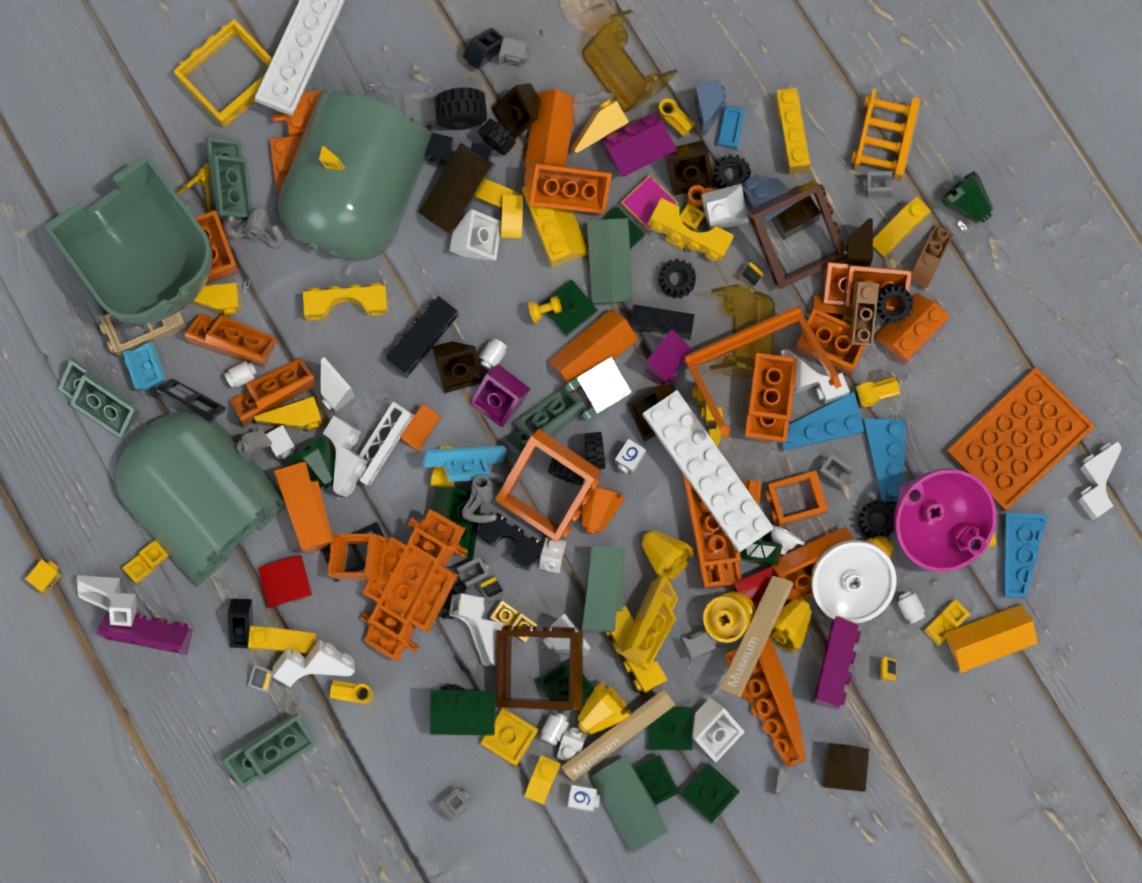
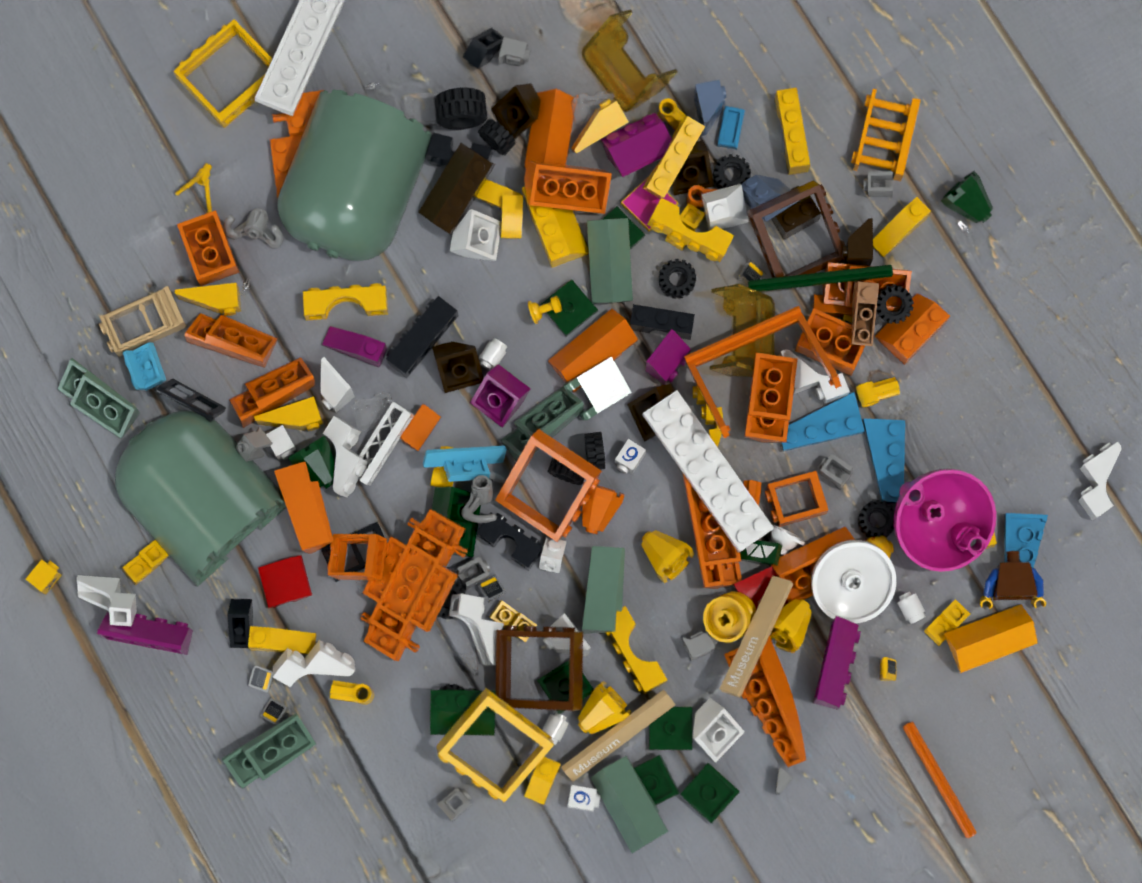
sand green cylinder [44,153,212,324] -> none
sand green slope [205,137,252,222] -> none
white brick [225,360,257,388] -> none
yellow slope [319,146,345,170] -> none
yellow tile [480,708,539,766] -> none
white bracket [557,727,587,761] -> none
yellow slope [620,576,679,671] -> none
dark brown slope [822,743,869,792] -> none
medium nougat slope [911,225,954,288] -> none
orange plate [946,367,1095,512] -> none
none -> slope [260,698,289,725]
none -> magenta slope [322,326,387,368]
none -> yellow window [436,688,554,803]
none -> yellow arch [643,116,705,199]
none -> dark green axle [748,265,893,293]
none -> orange axle [903,722,977,838]
none -> reddish brown torso [979,551,1046,609]

